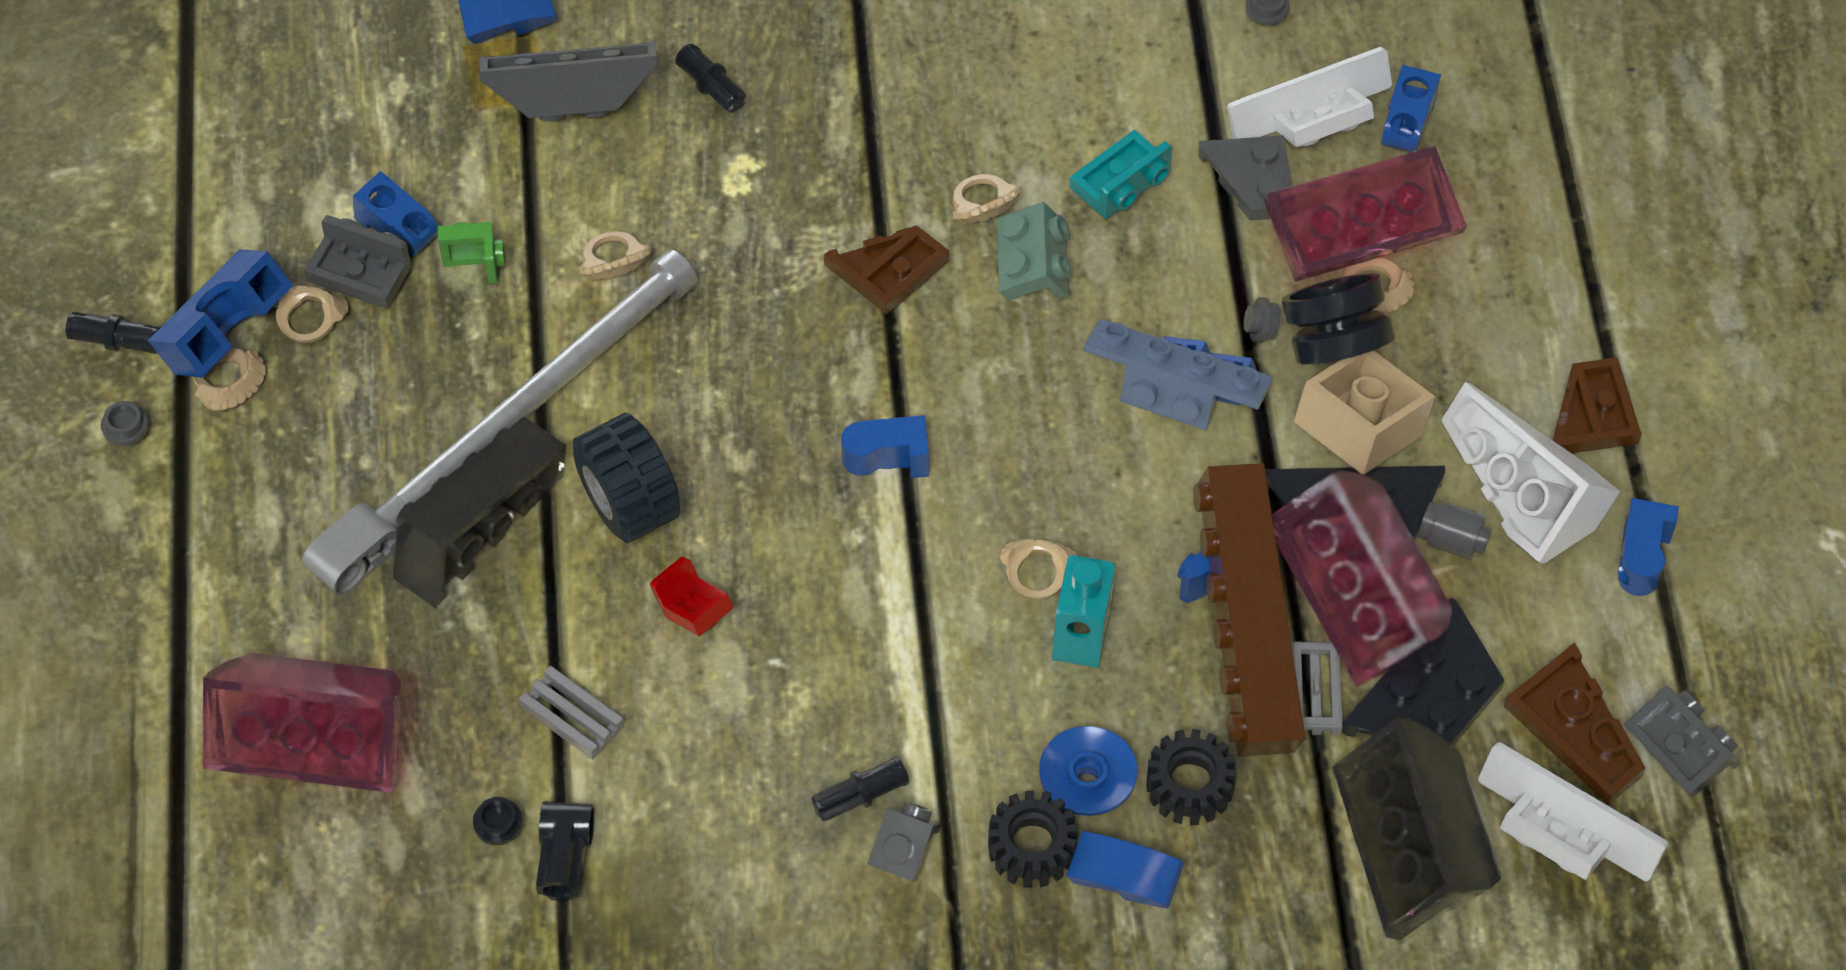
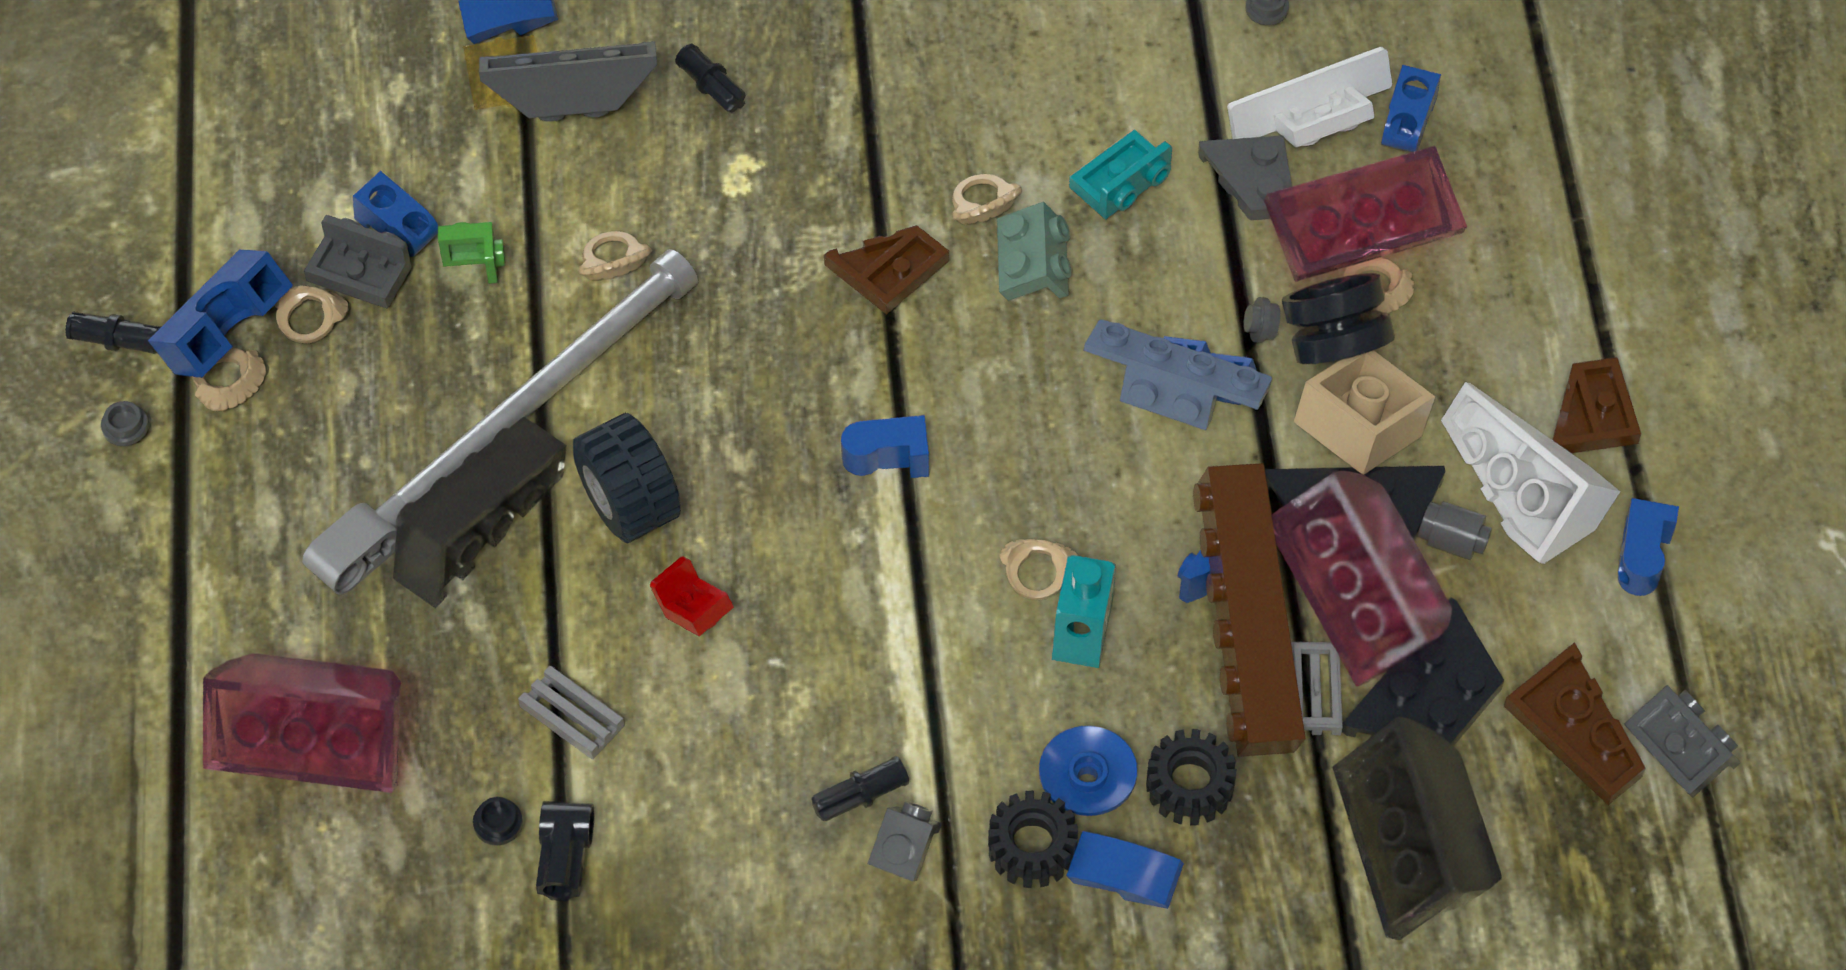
white bracket [1478,742,1668,881] -> none

